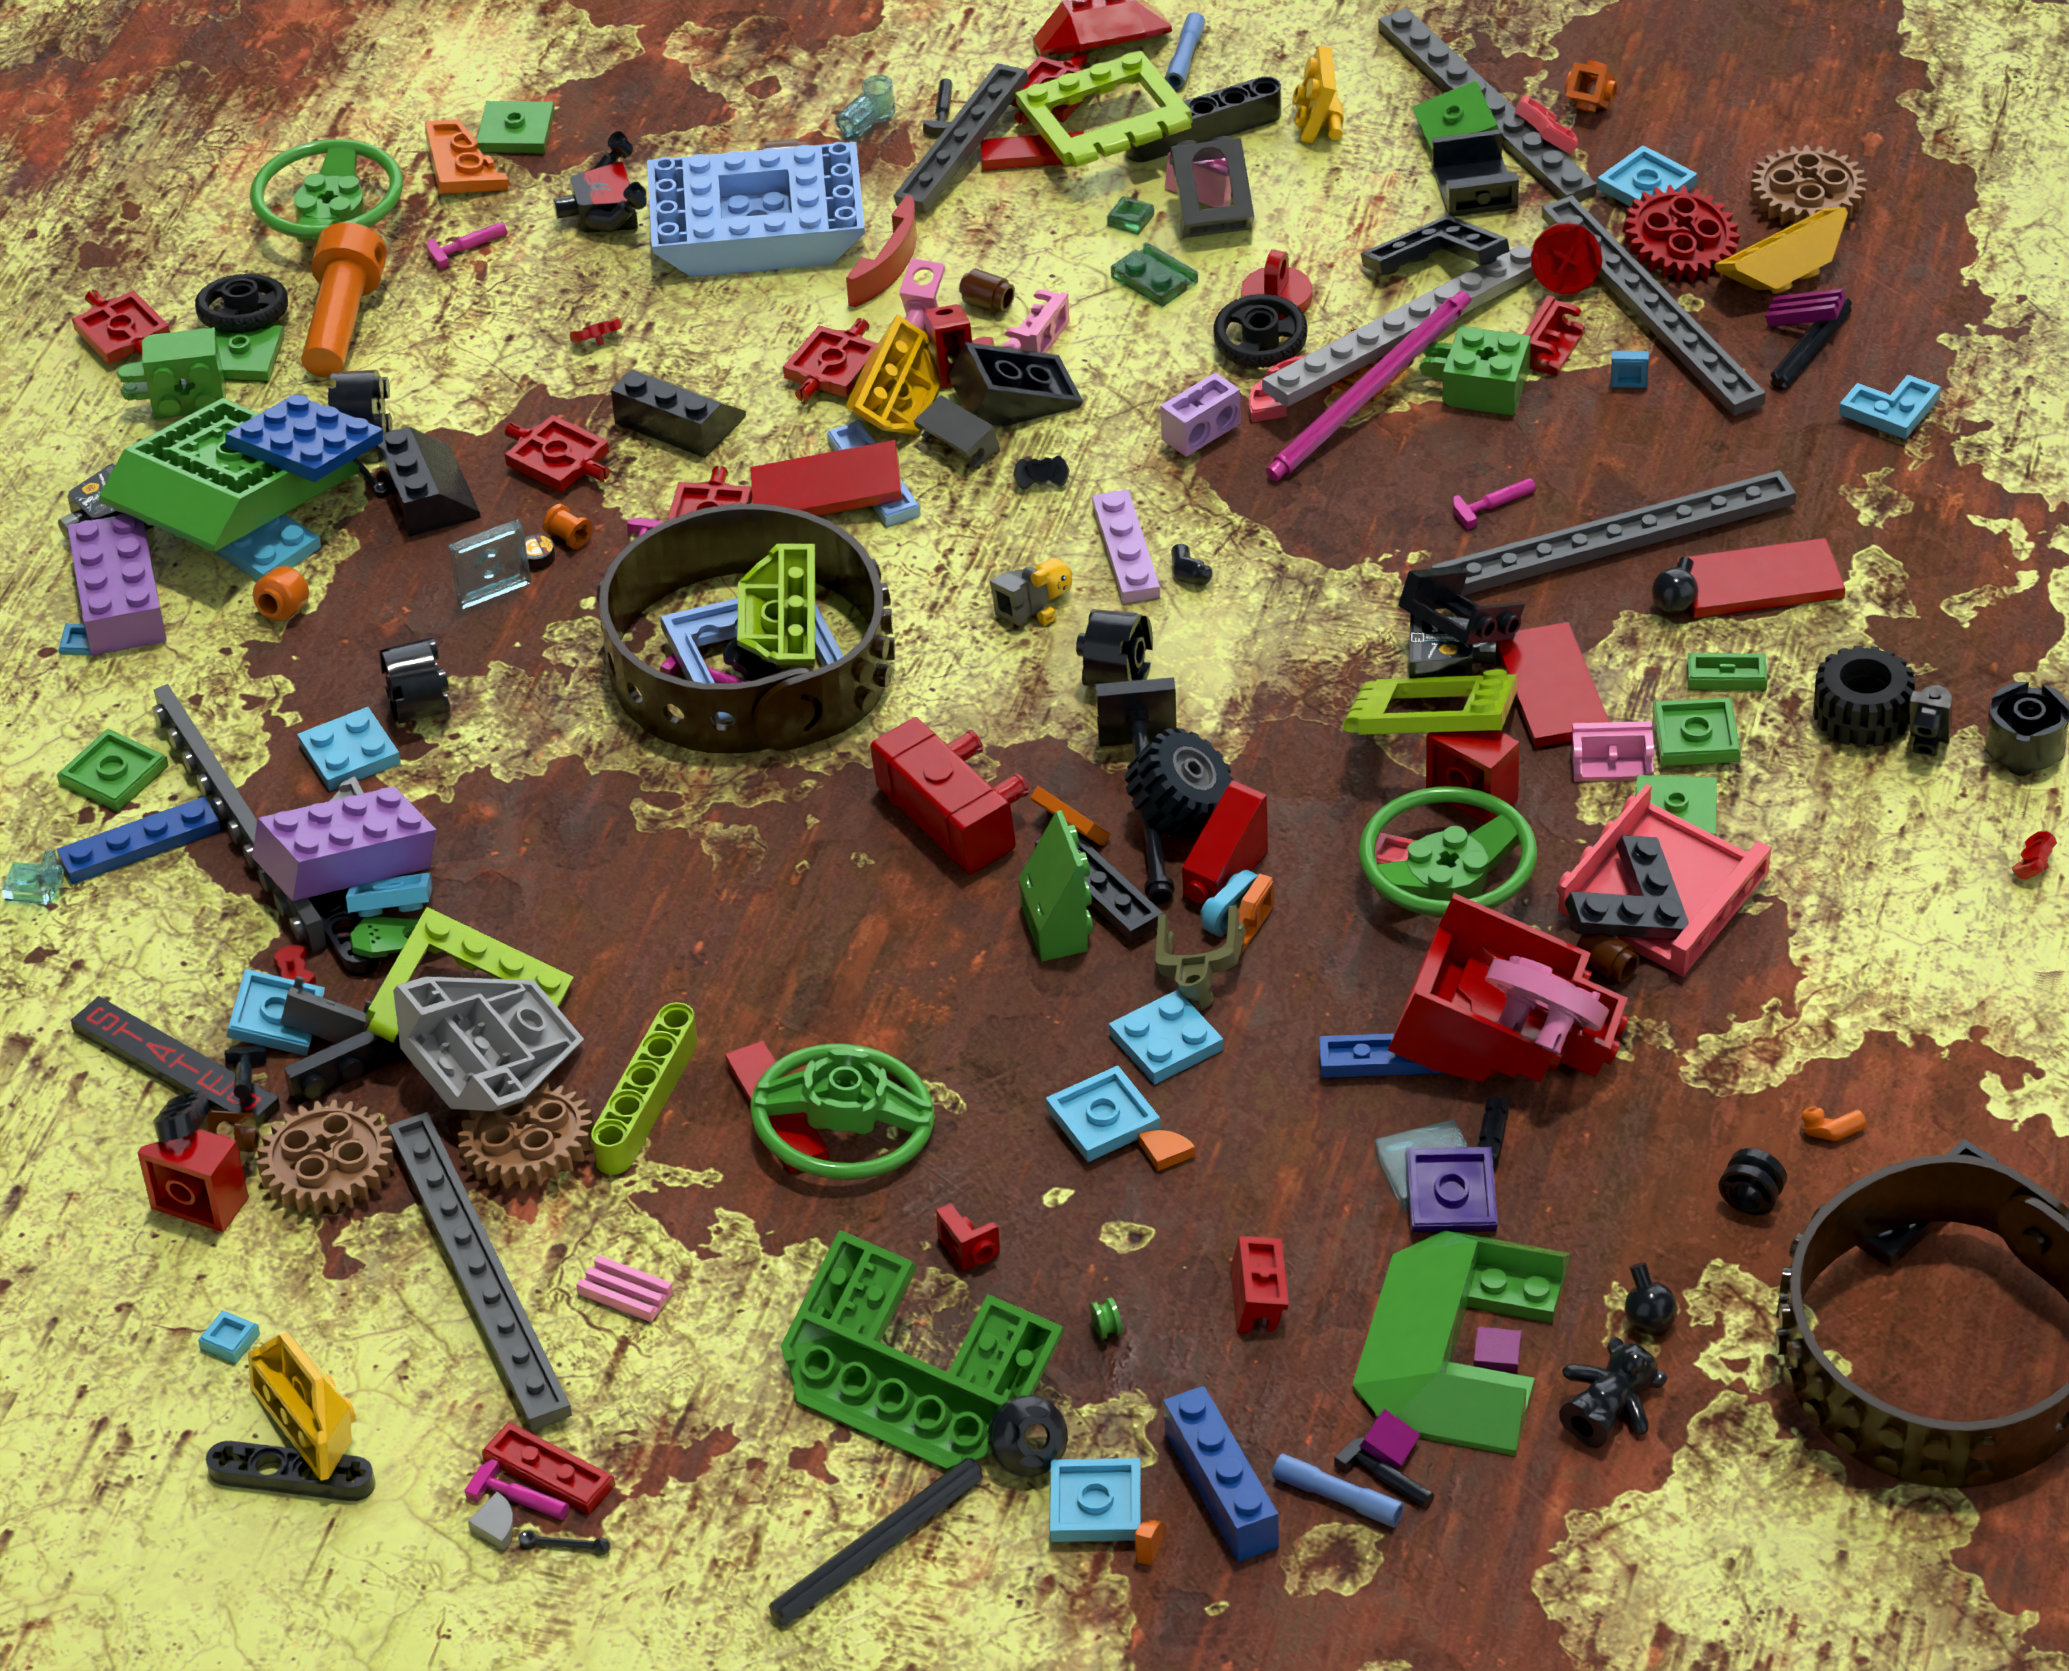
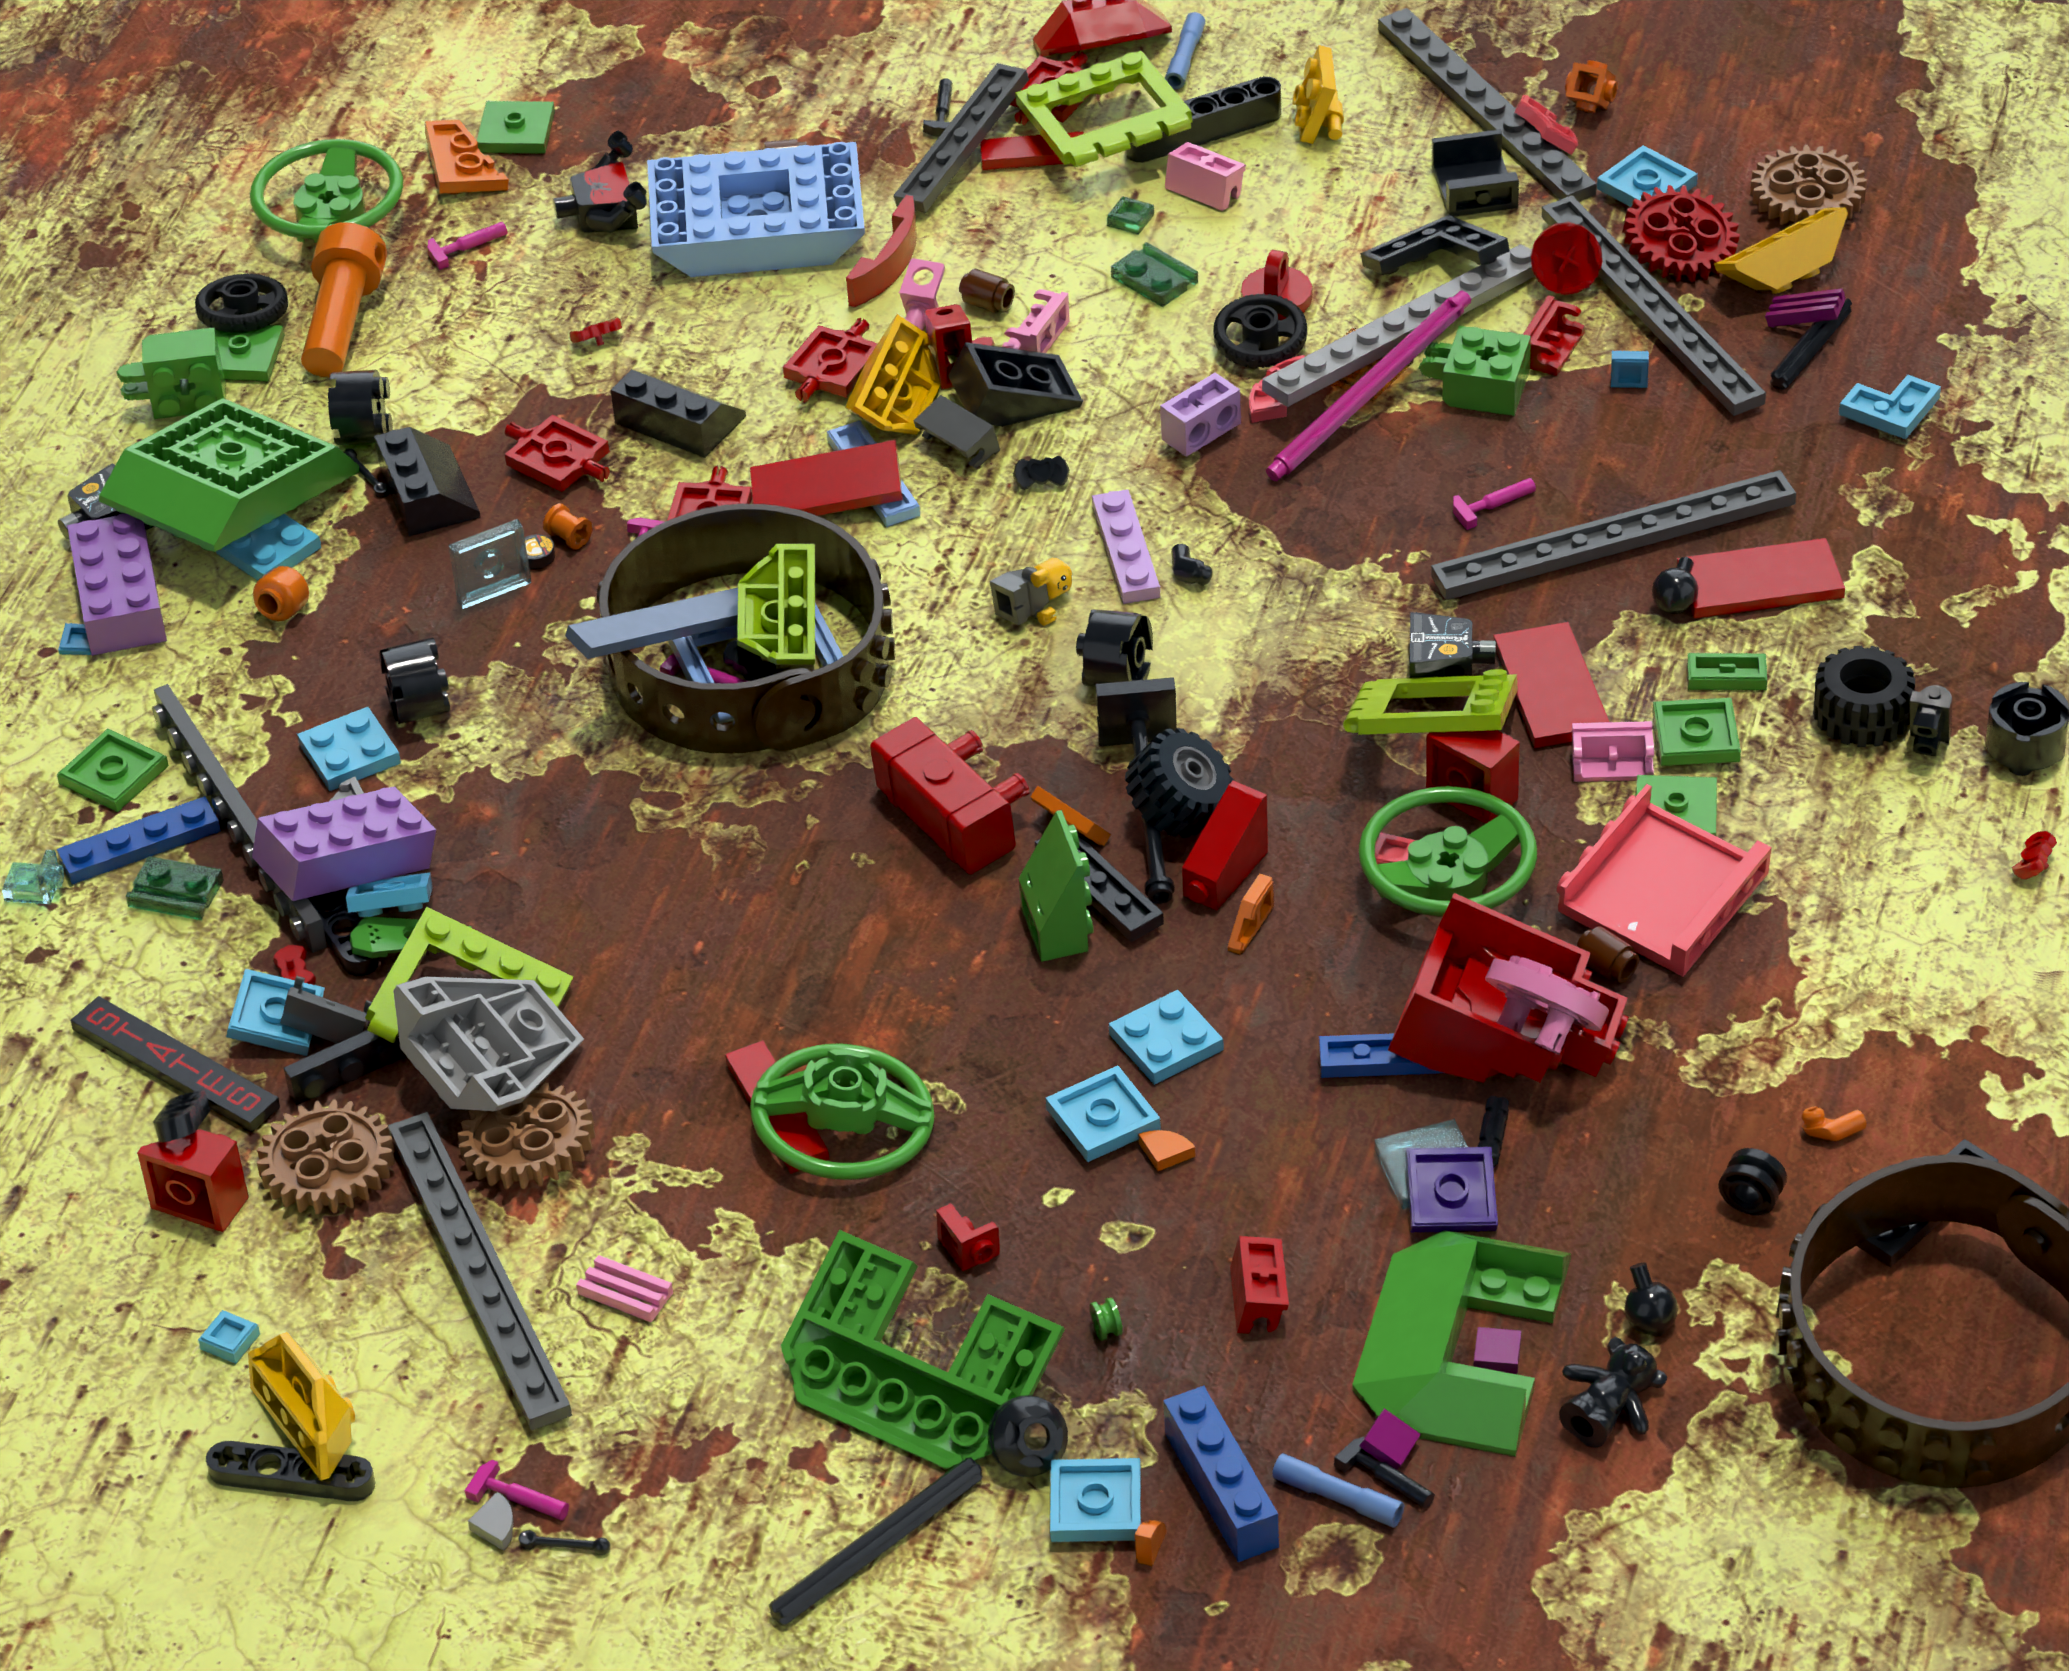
red plate [72,290,170,365] -> none
reddish brown bracket [207,1111,260,1164] -> none
black piece [224,1046,266,1099] -> none
blue plate [225,394,383,482] -> none
red tile [482,1421,615,1516] -> none
lime beam [591,1002,698,1175] -> none
clear light blue piece [835,75,896,140] -> none
olive piece [1155,905,1246,1010] -> none
dark grey panel [1169,136,1254,238] -> none
medium azure plate [1200,870,1258,937] -> none
black panel [1398,566,1525,645] -> none
bright green plate [1412,80,1499,151] -> none
black plate [1565,835,1689,939] -> none
none -> clear green plate [126,856,224,920]
none -> tile [565,588,738,659]

